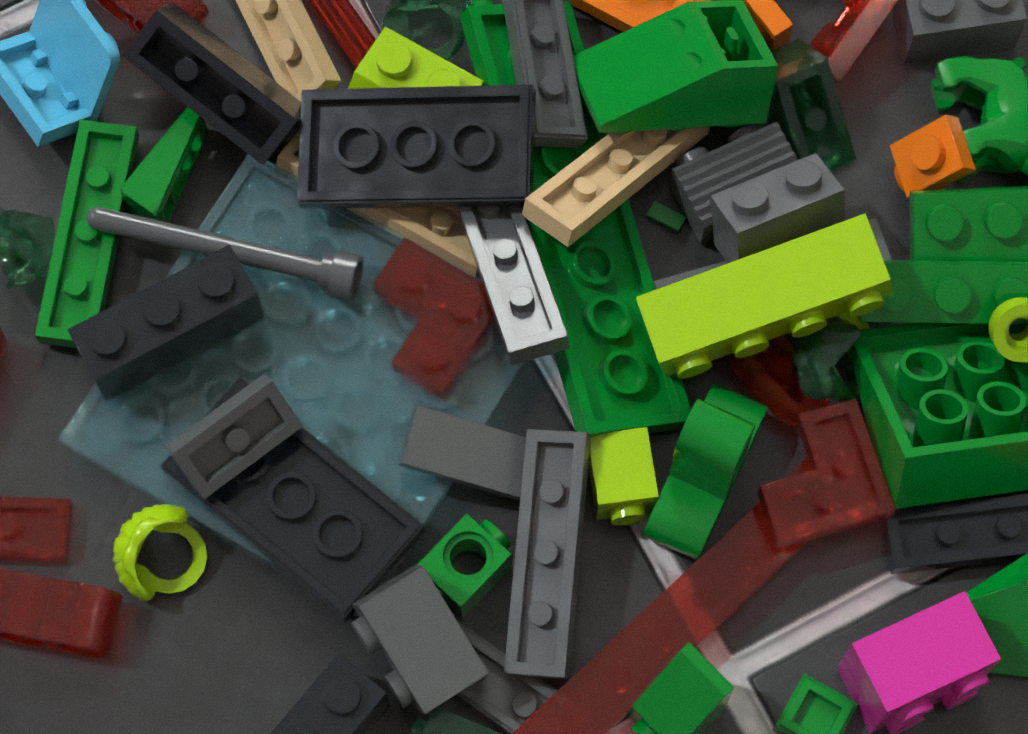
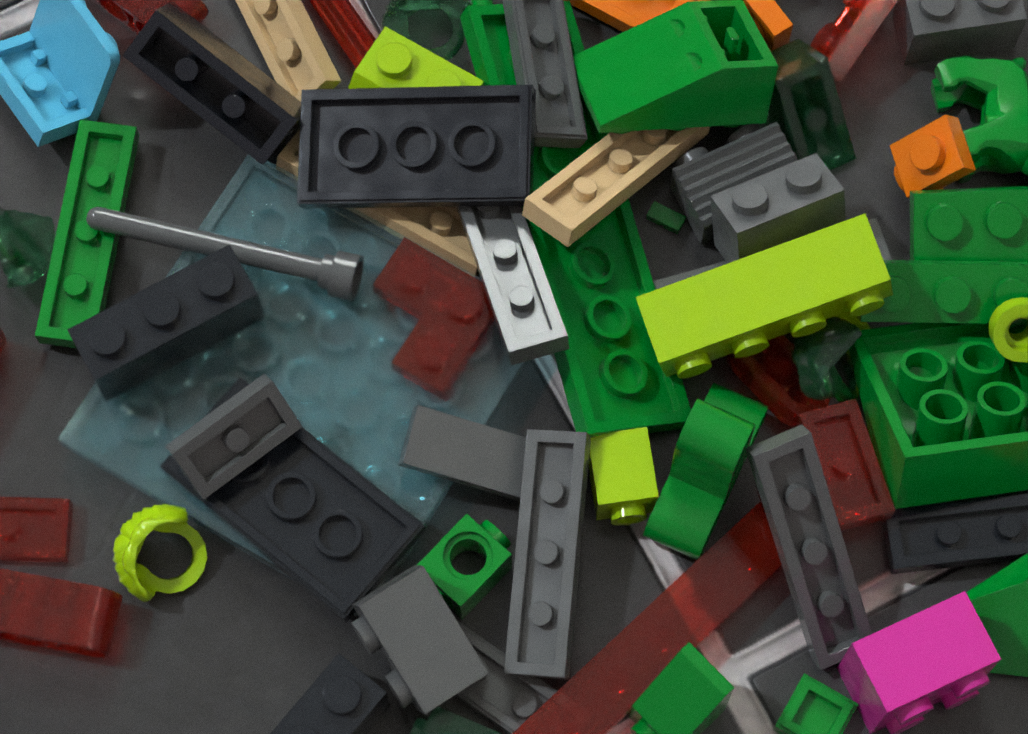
green slope [120,107,208,223] -> none
none -> dark grey plate [745,425,872,670]

